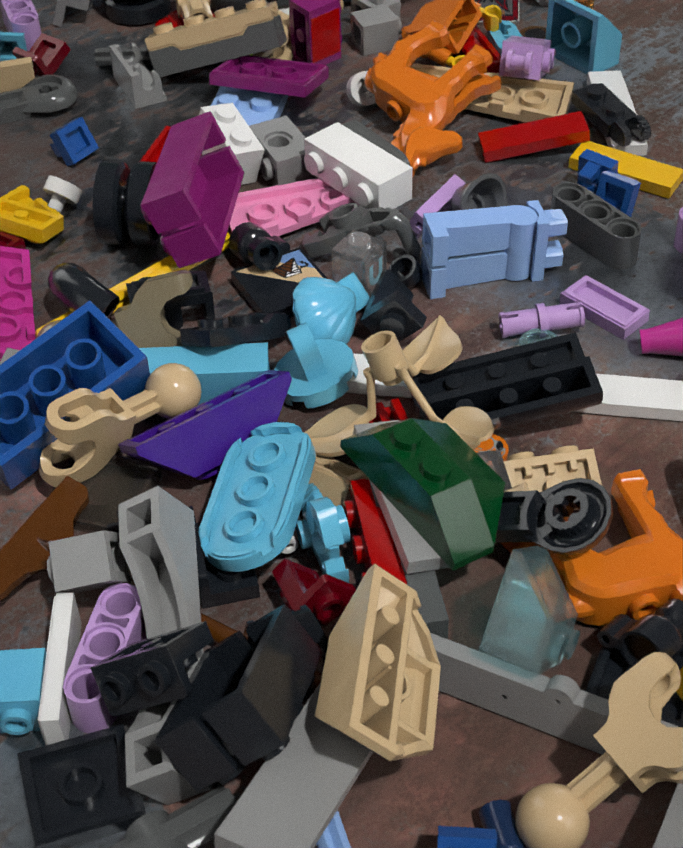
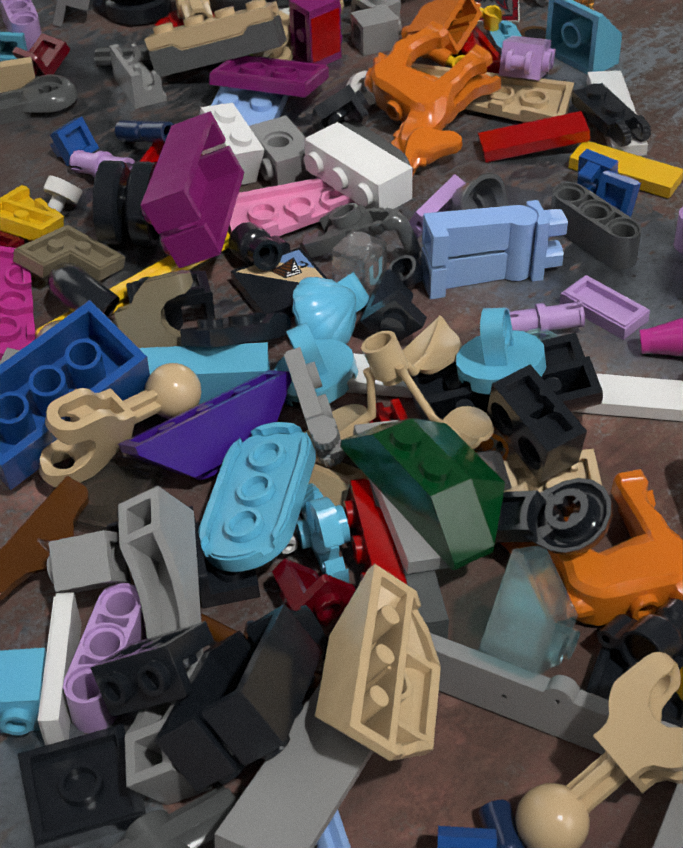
none -> dark tan tile [13,225,125,281]
none -> lavender pin [70,150,135,177]
none -> dark blue piece [115,120,174,143]
none -> light grey hinge [284,347,346,468]
none -> black bracket [311,84,370,132]
none -> medium azure tile [456,308,546,394]
none -> black brick [487,364,587,483]

